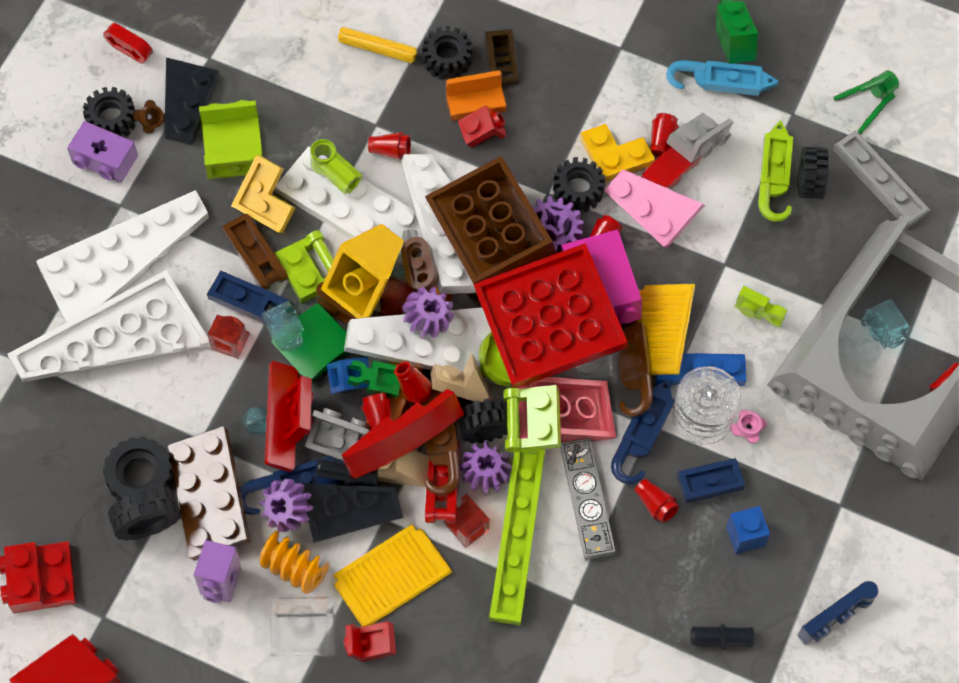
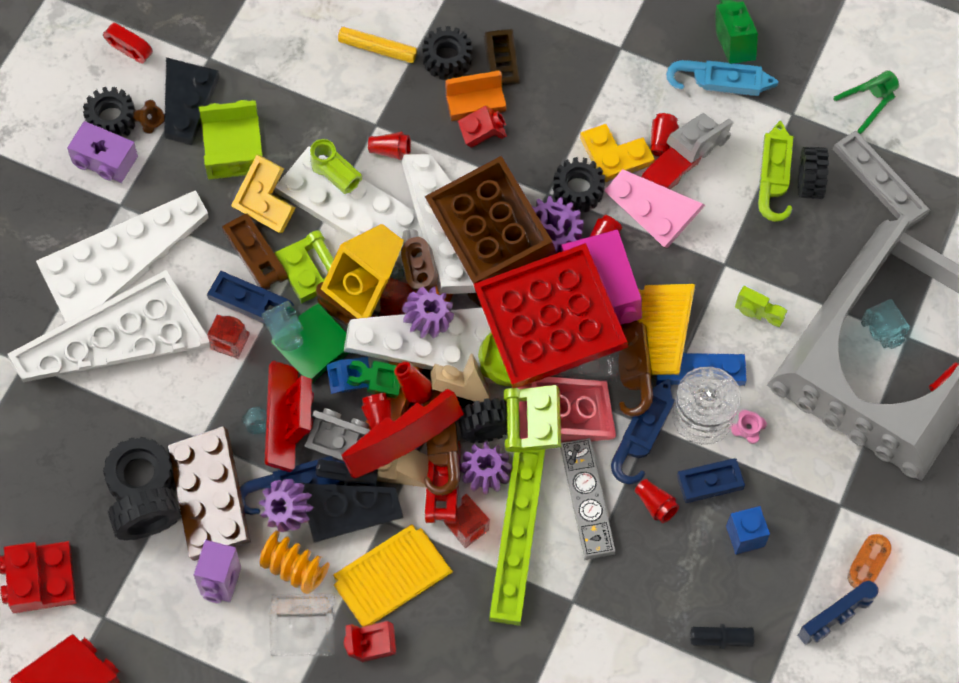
none -> clear orange beam [847,534,892,588]

